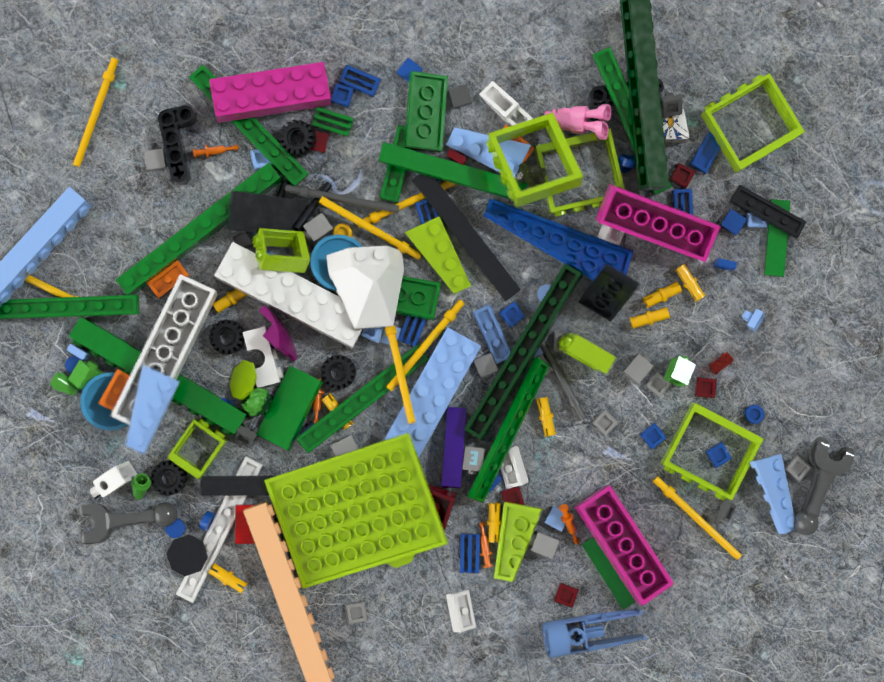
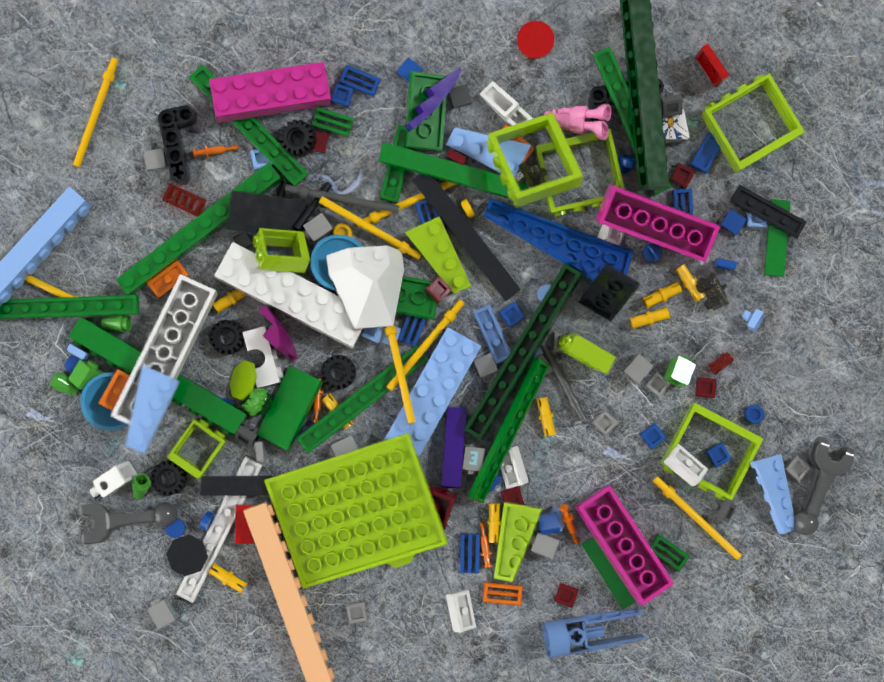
none -> bright green cone [101,315,132,333]
none -> light grey brick [147,597,179,630]
none -> clear red slope [162,183,207,217]
none -> light grey tile [255,441,266,461]
none -> dark purple slope [404,67,462,132]
none -> dark red tile [425,276,452,303]
none -> yellow tile [460,199,476,218]
none -> orange tile [482,582,523,606]
none -> red tile [517,21,555,59]
none -> blue tile [538,512,560,535]
none -> blue tile [642,243,662,263]
none -> green tile [650,533,690,572]
none -> white slope [664,444,708,487]
none -> red tile [695,43,729,87]
none -> clear smoke hips [696,273,729,311]

